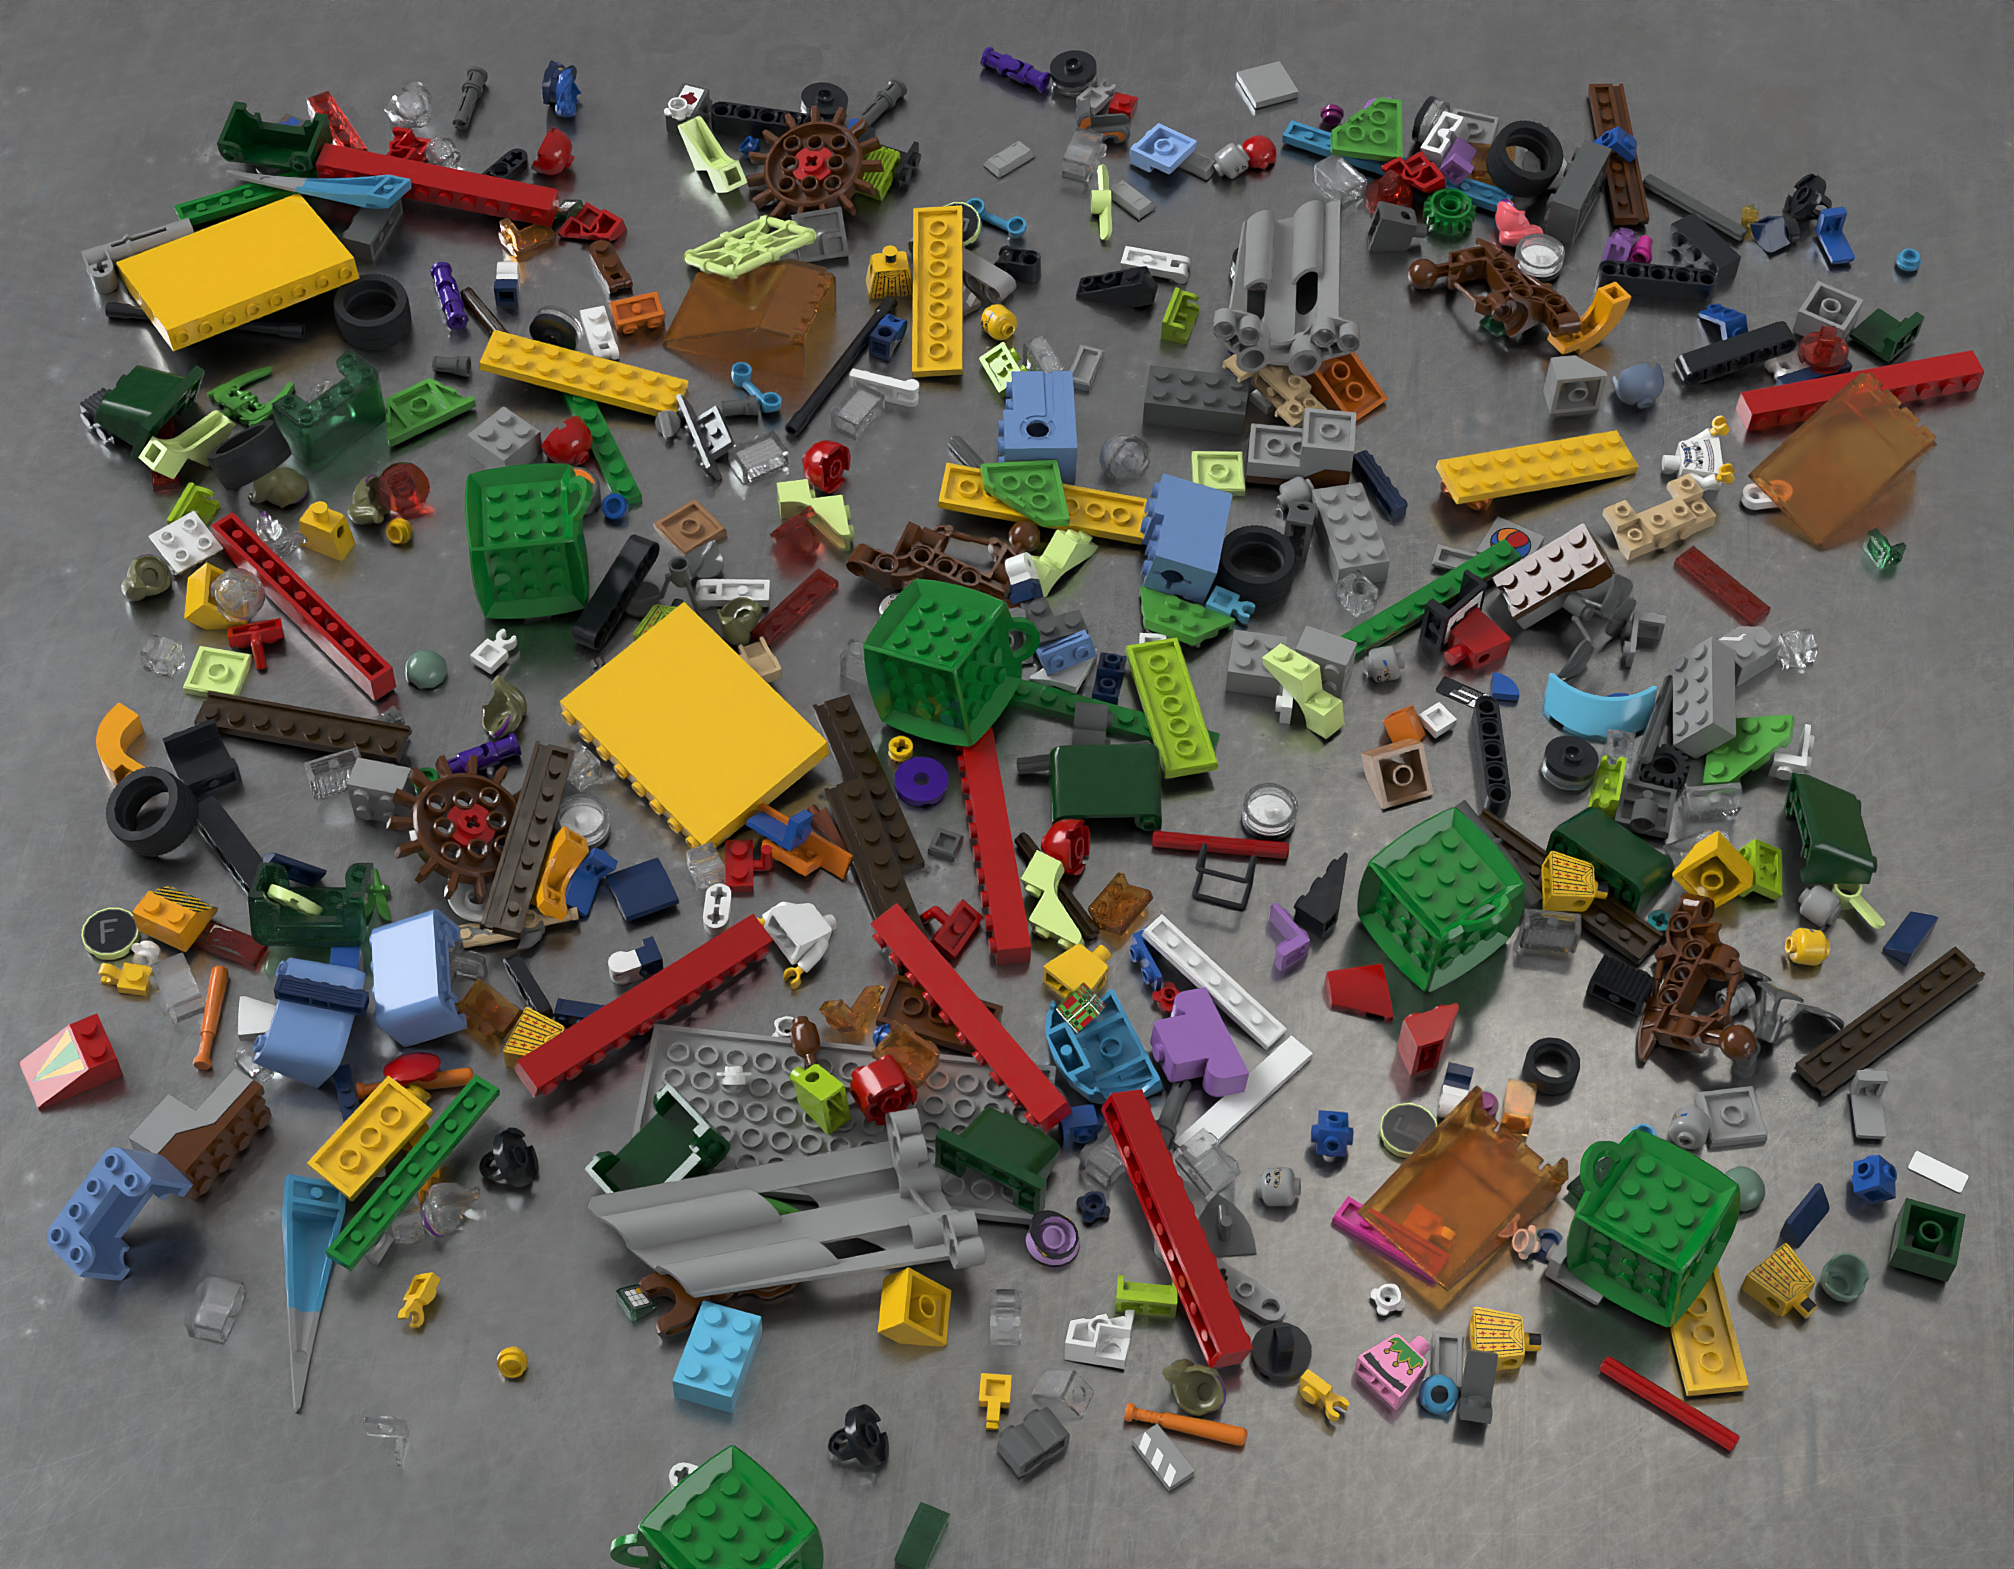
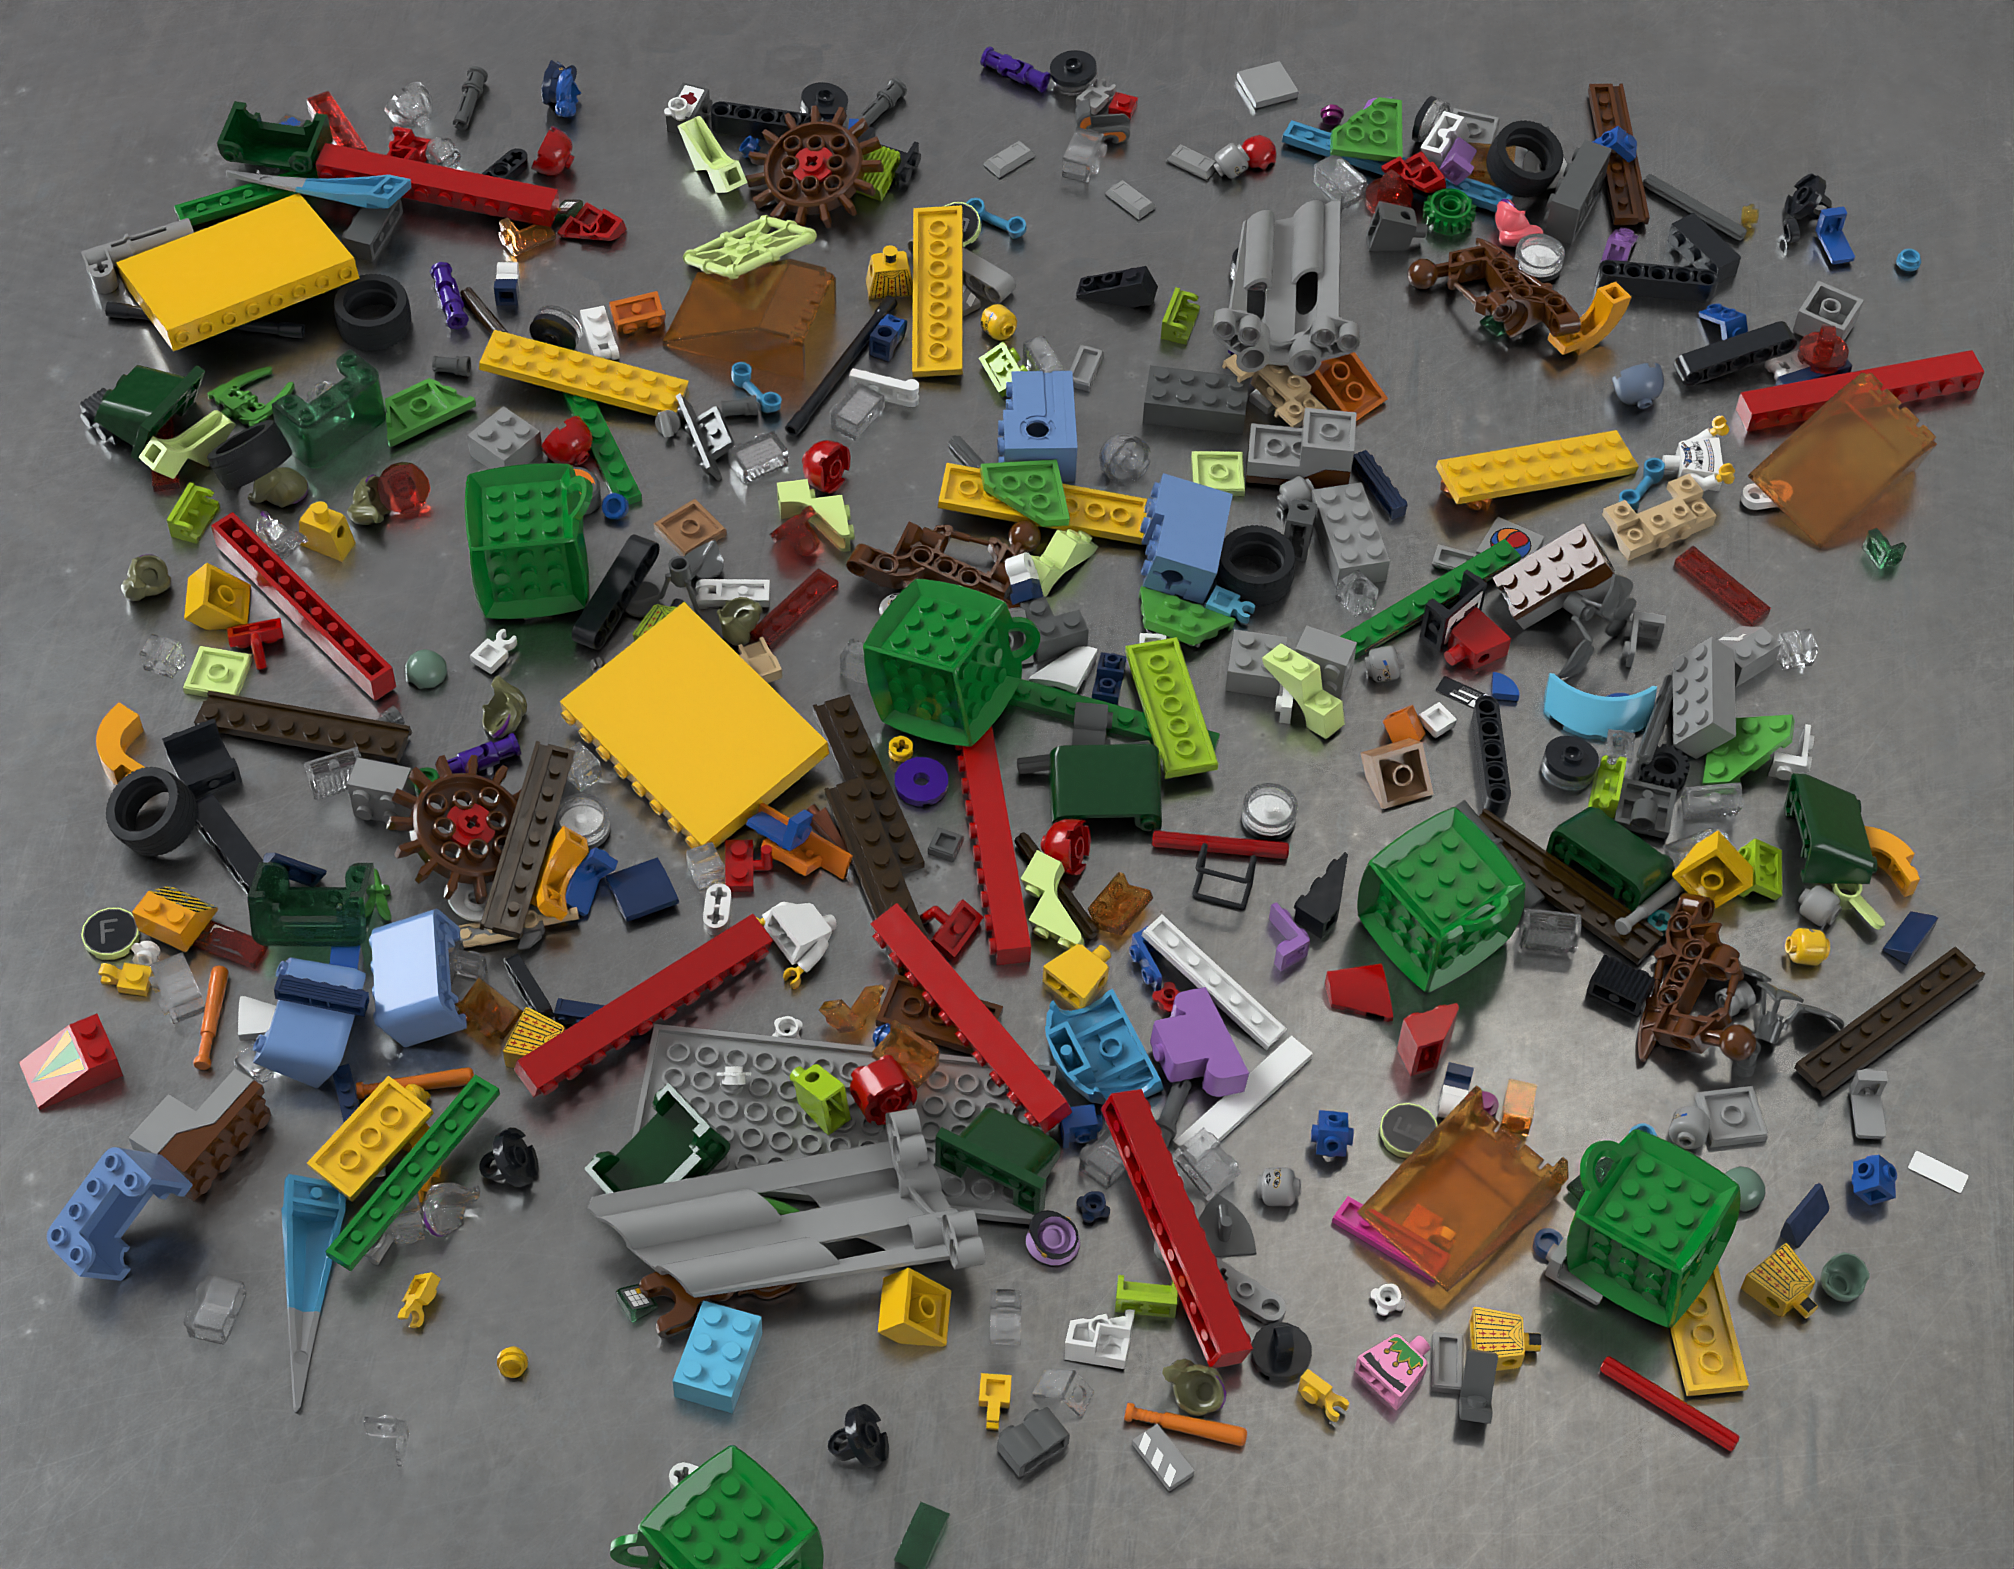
white hinge [149,511,223,575] -> none
clear cylinder [210,568,266,623] -> none
yellowish green tile [267,884,323,919] -> none
red dish [383,1052,441,1087] -> none
yellow plate [386,518,413,544] -> none
reddish brown plate [589,240,633,294] -> none
leg [608,936,664,985] -> none
reddish brown plant [789,1016,820,1068] -> none
flat silver plate [791,207,849,264] -> none
black piece [994,245,1041,283] -> none
medium blue bracket [1036,630,1097,676] -> none
piece [1056,982,1106,1034] -> none
yellowish green piece [1091,164,1112,241] -> none
white plate [1120,246,1192,284] -> none
light blue plate [1130,123,1197,174] -> none
dark azure piece [1419,1374,1459,1414] -> none
white plate [1512,1225,1541,1260] -> none
black tyre [1523,1037,1580,1095] -> none
yellow torso [1541,851,1609,912] -> none
light grey slope [1543,355,1607,414] -> none
dark pink cone [1628,235,1653,264] -> none
brick [1750,216,1790,253] -> none
dark green bracket [1849,309,1924,363] -> none
dark green brick [1888,1198,1966,1282] -> none
none -> light grey piece [1615,878,1685,935]
none -> dark azure bar [1619,458,1665,510]
none -> light orange arch [1864,826,1920,897]

